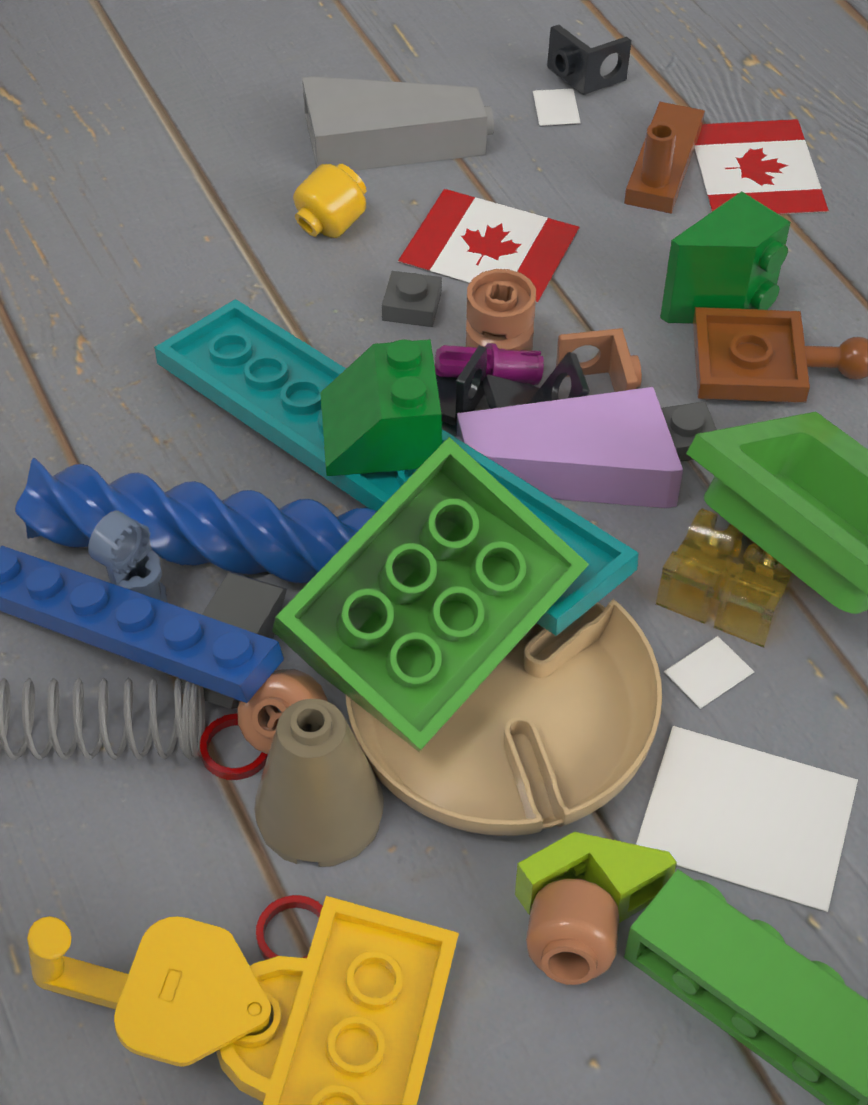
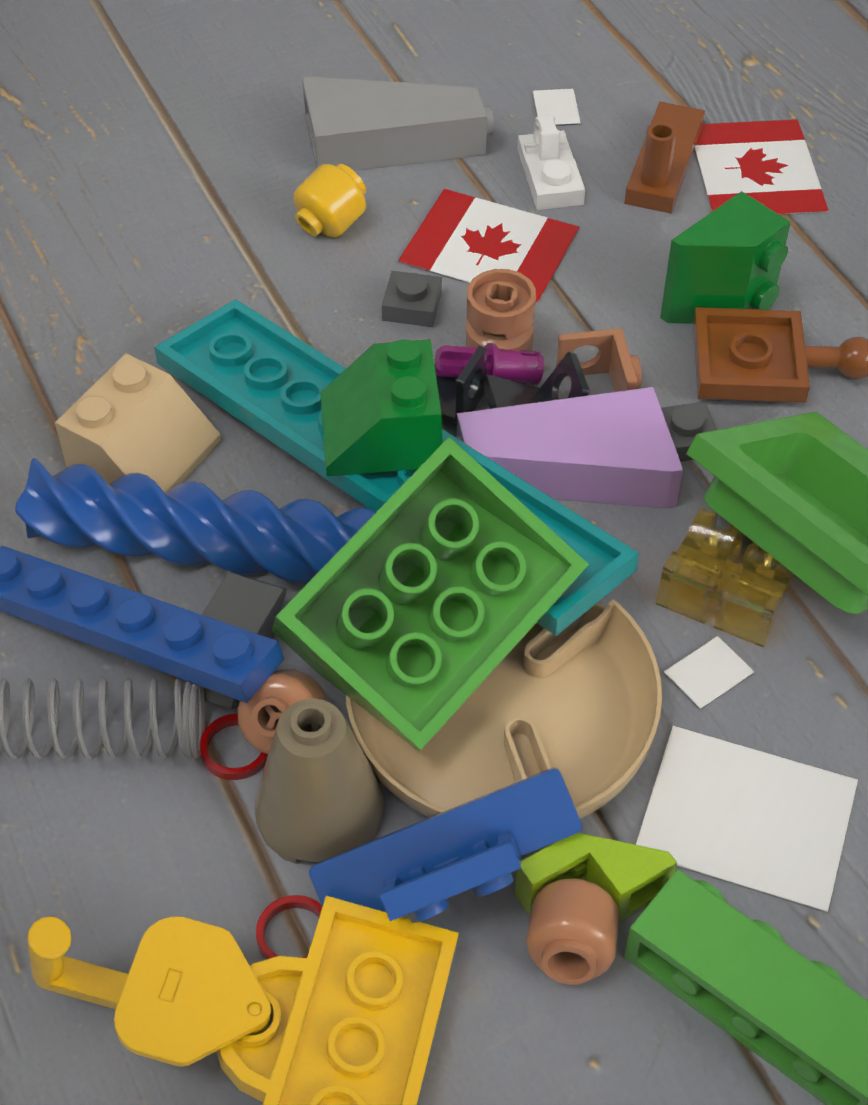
sand blue connector [88,510,168,603] -> none
black bracket [547,24,632,95] -> none
none -> tan slope [55,353,221,492]
none -> blue bracket [309,767,582,923]
none -> white hinge [517,115,585,210]

